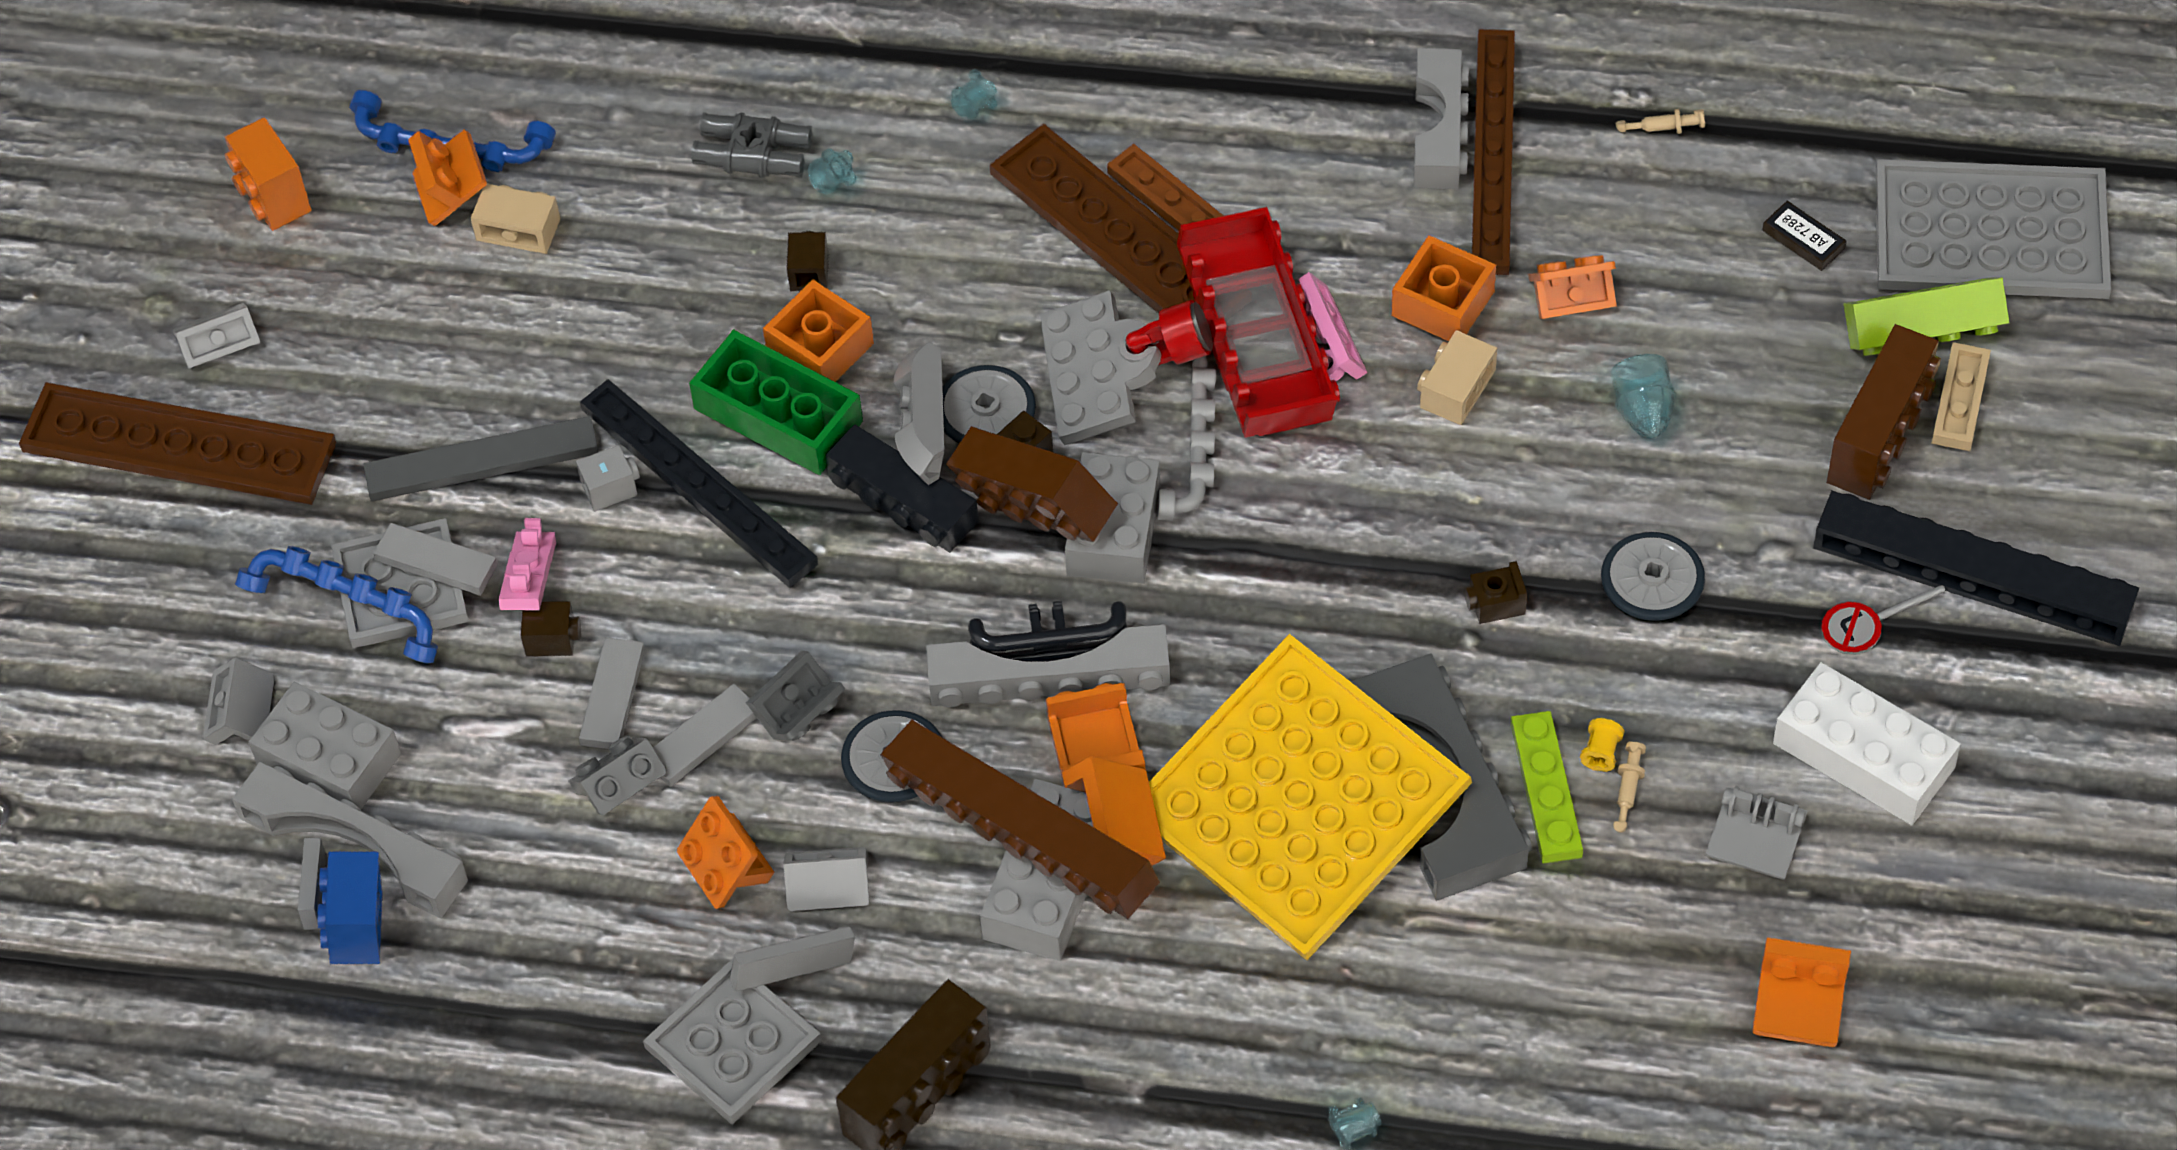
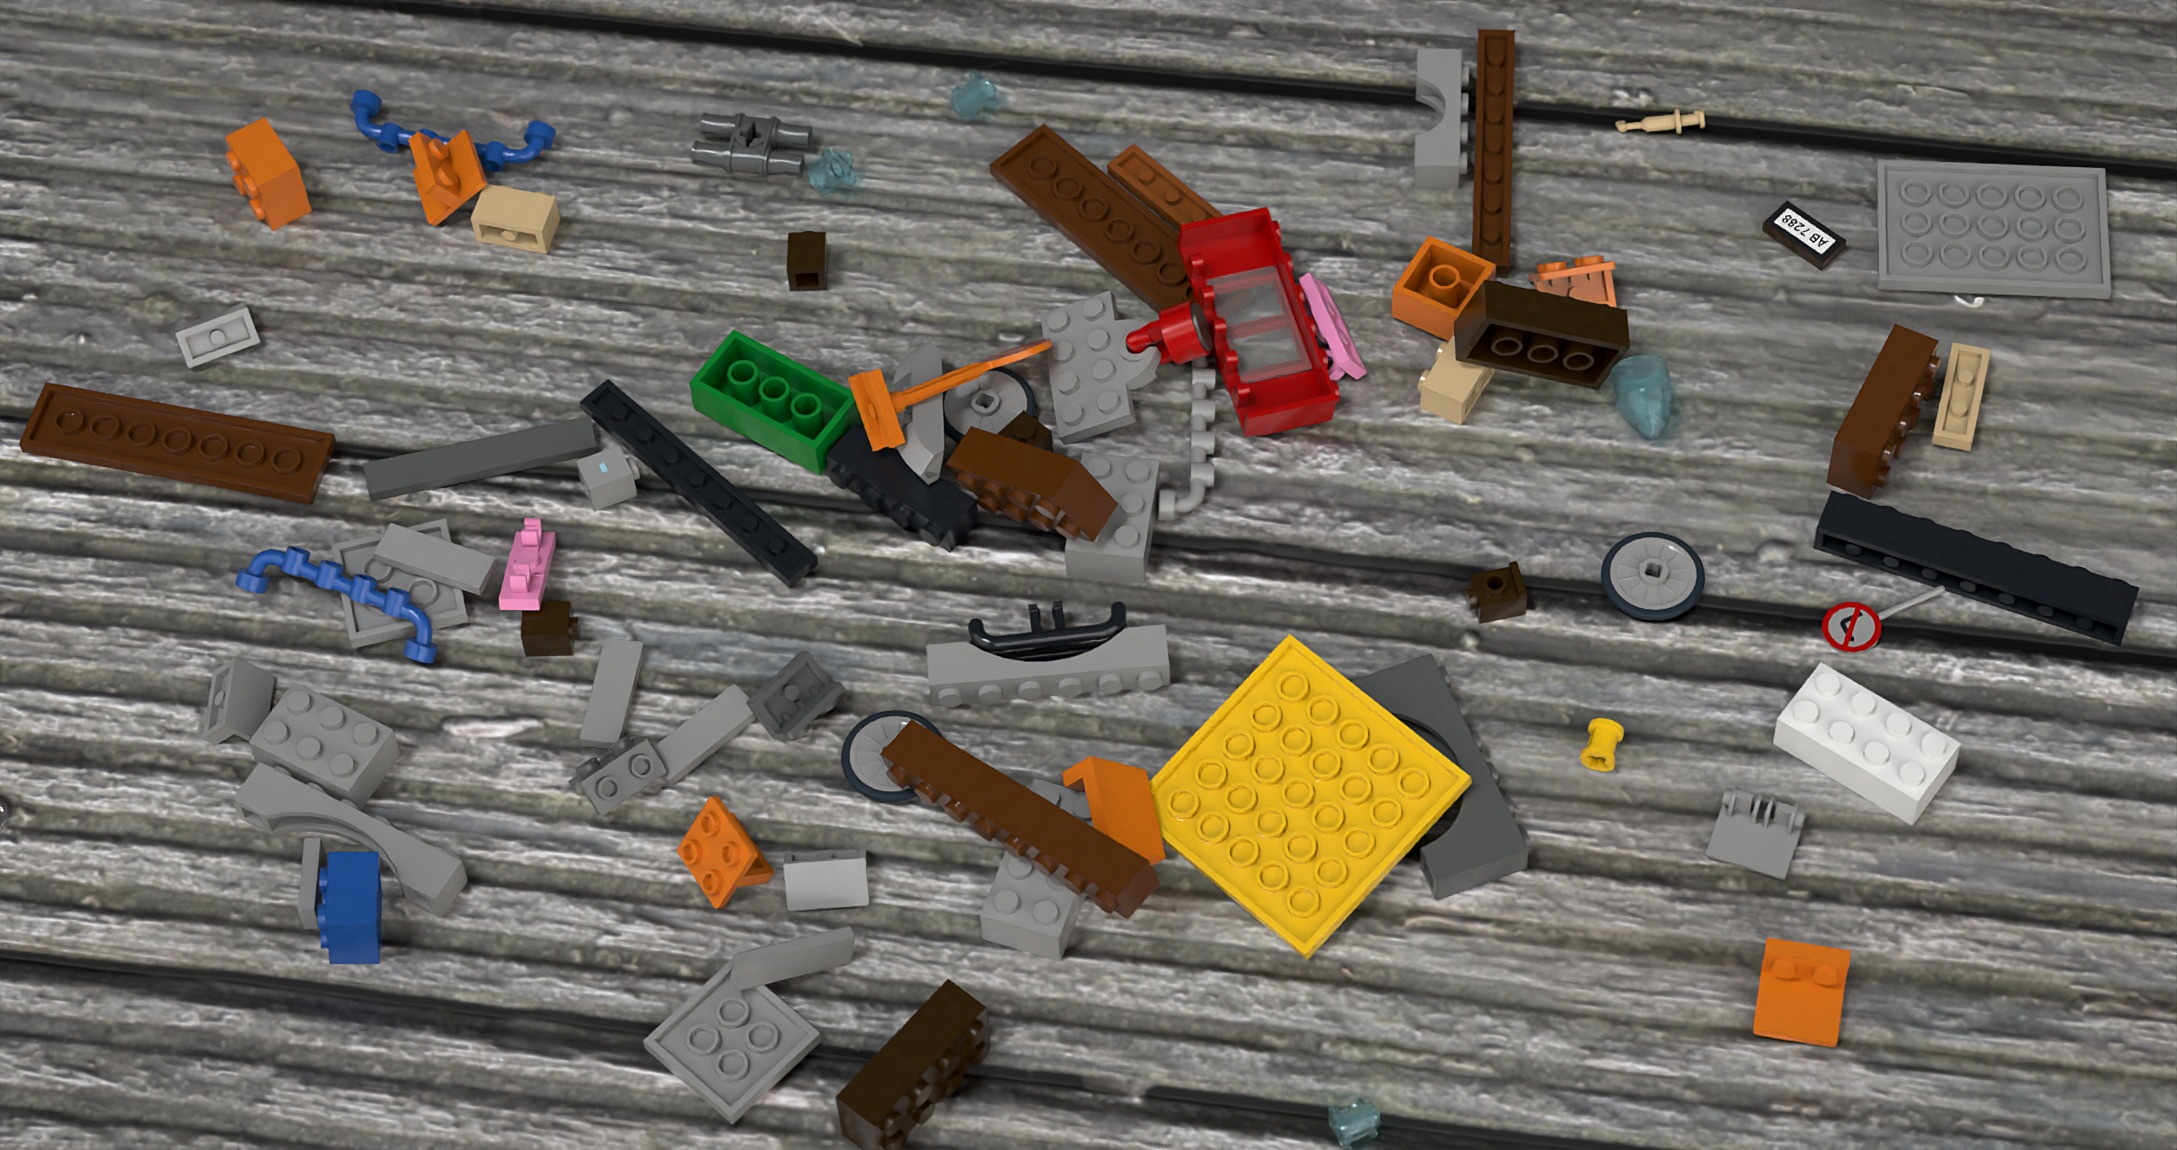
orange brick [763,279,874,382] -> none
orange panel [1046,683,1146,793] -> none
lime plate [1510,711,1583,864] -> none
tan piece [1614,742,1646,833] -> none
lime brick [1843,277,2010,356] -> none
none -> orange piece [848,338,1053,451]
none -> dark brown brick [1454,279,1630,390]

